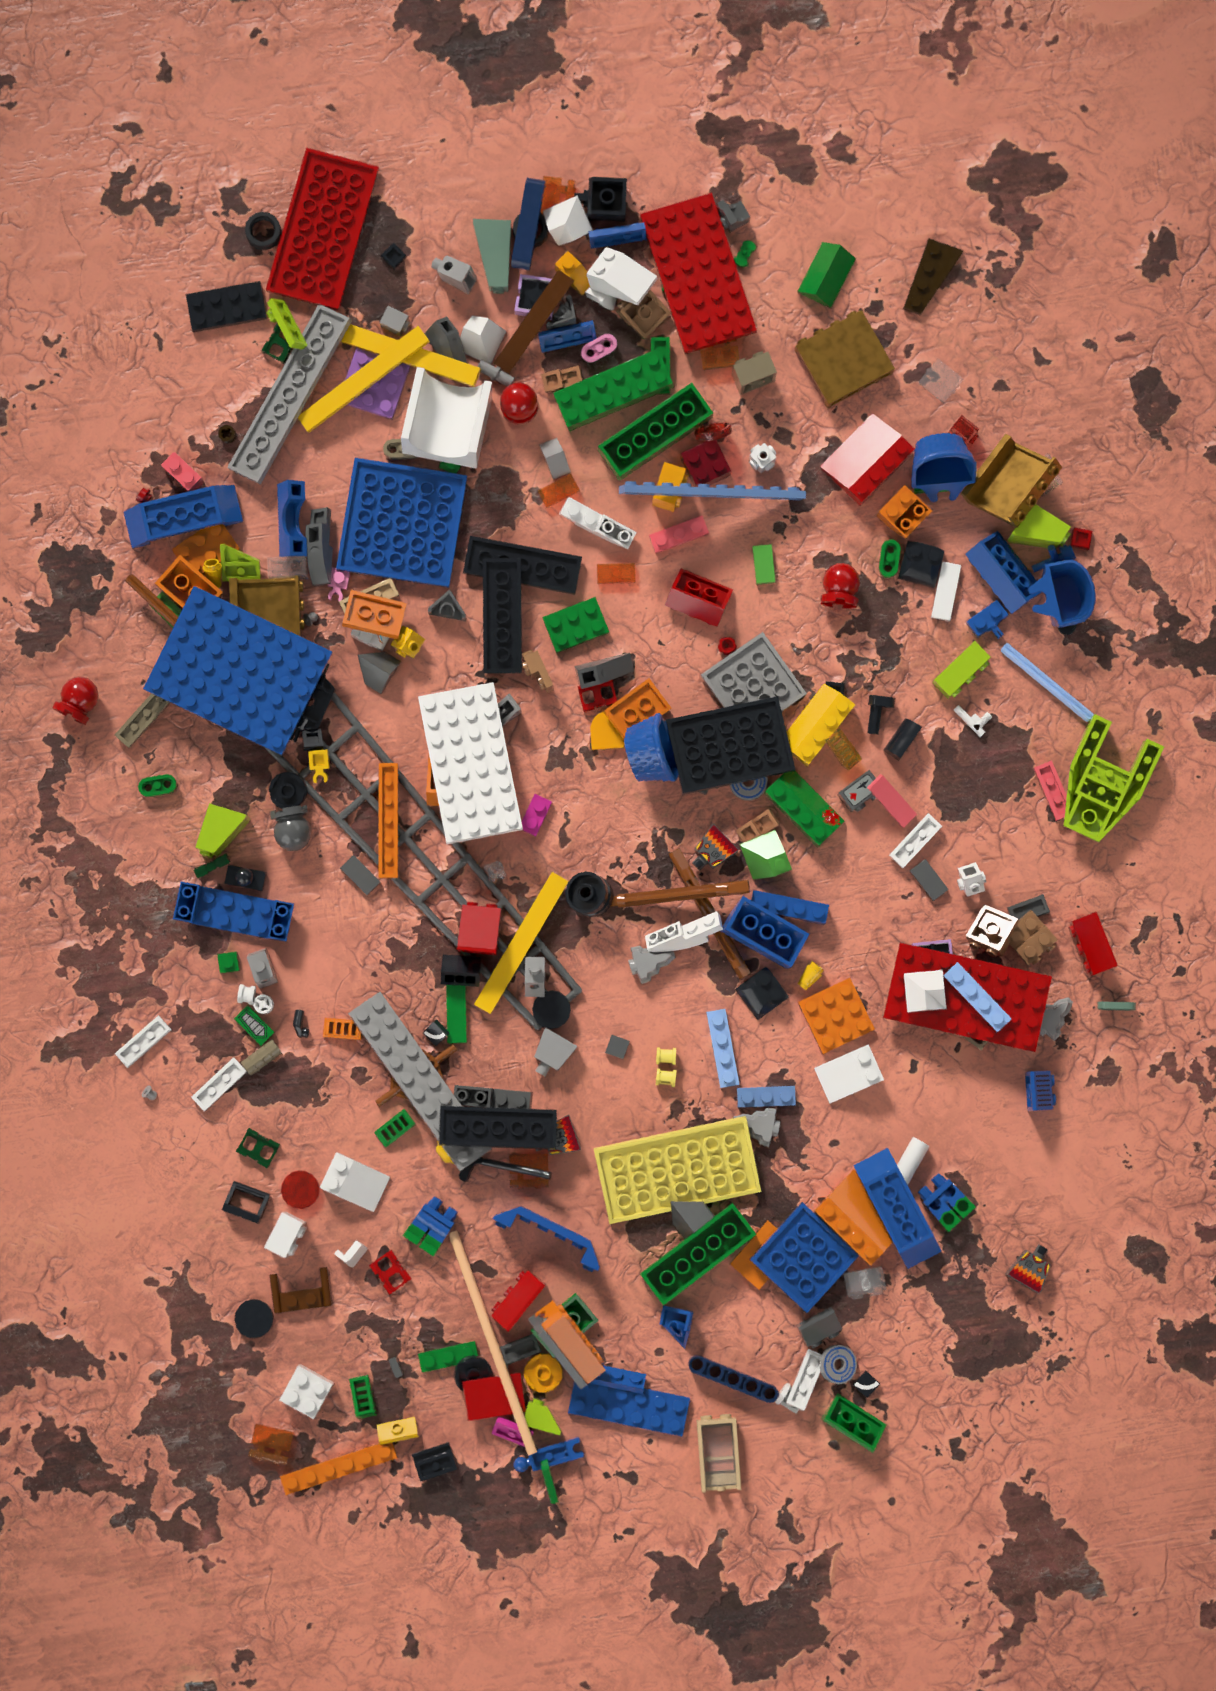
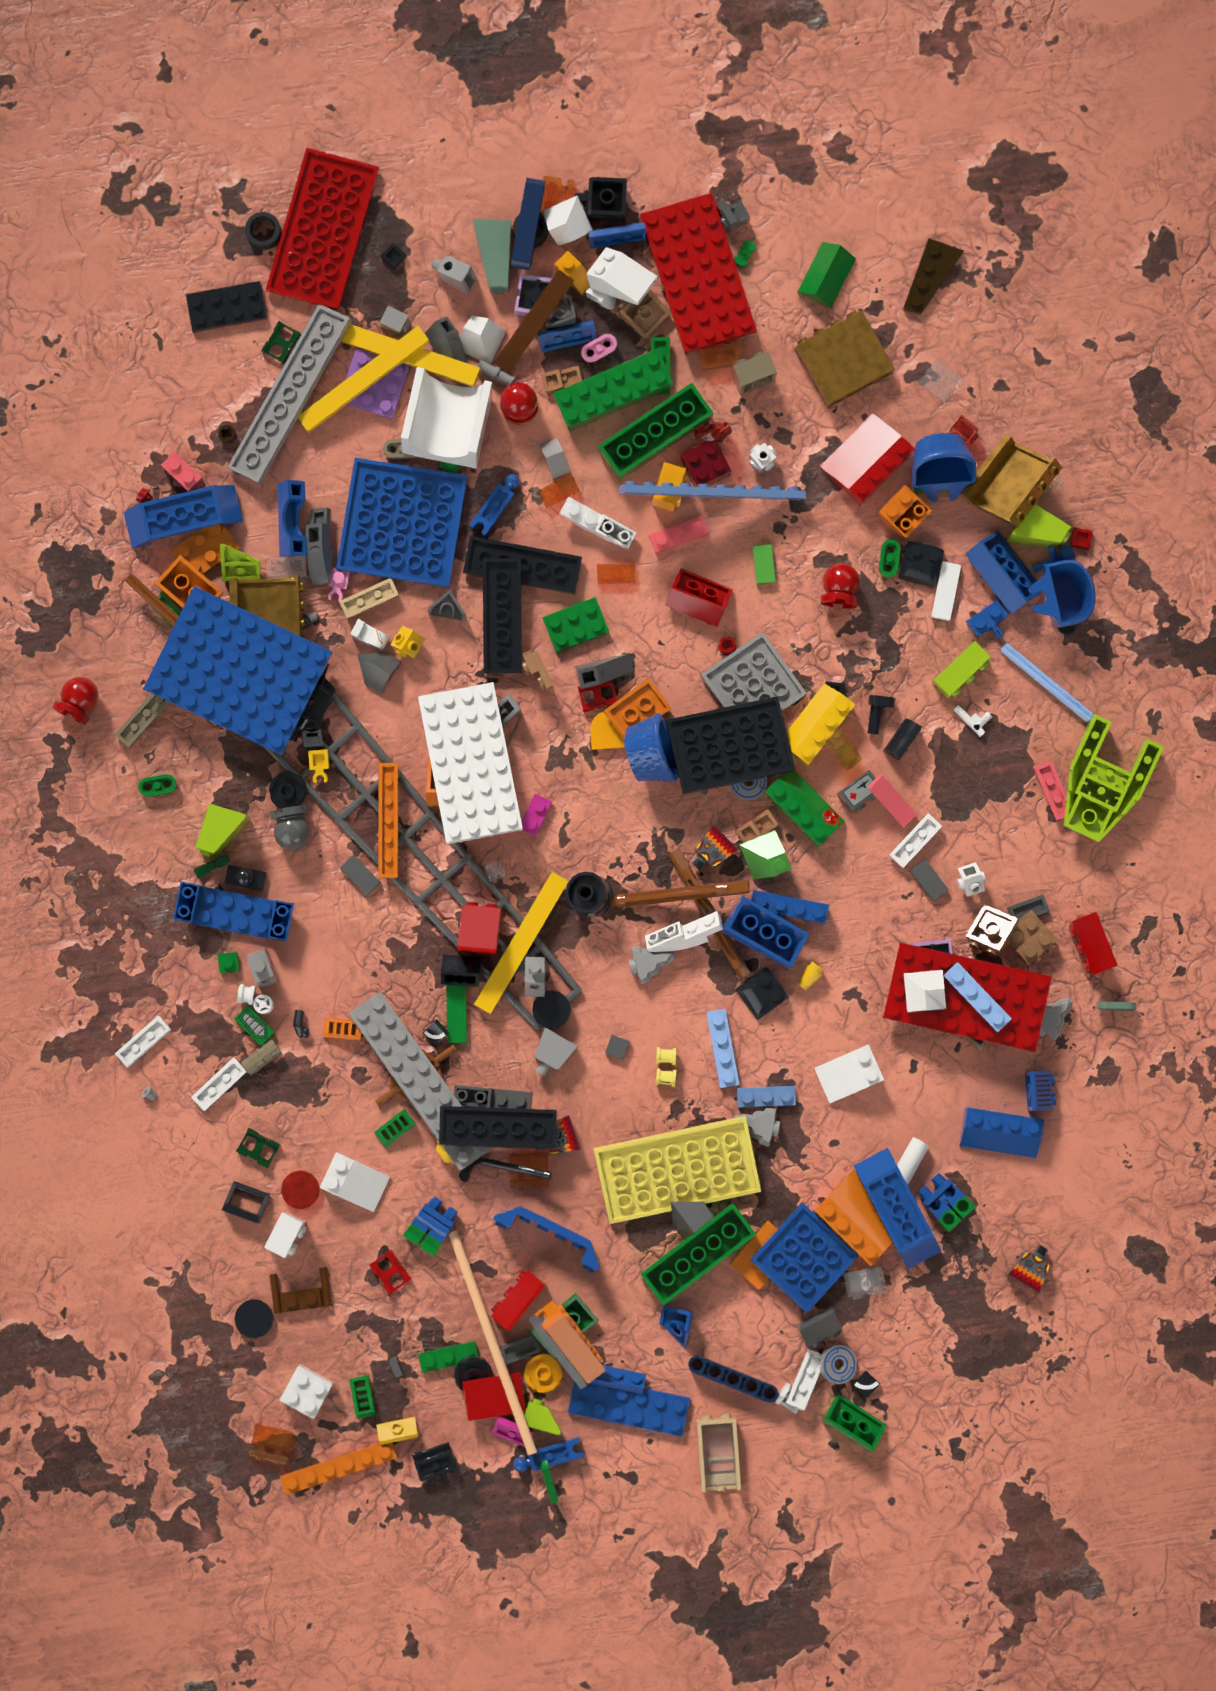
yellow cone [203,559,222,588] -> none
lime hinge [266,298,307,350] -> none
white tile [334,1240,368,1267] -> none
orange plate [342,590,407,640] -> none
orange plate [798,978,875,1054] -> none
none -> blue plate [469,474,519,538]
none -> blue slope [959,1107,1044,1158]

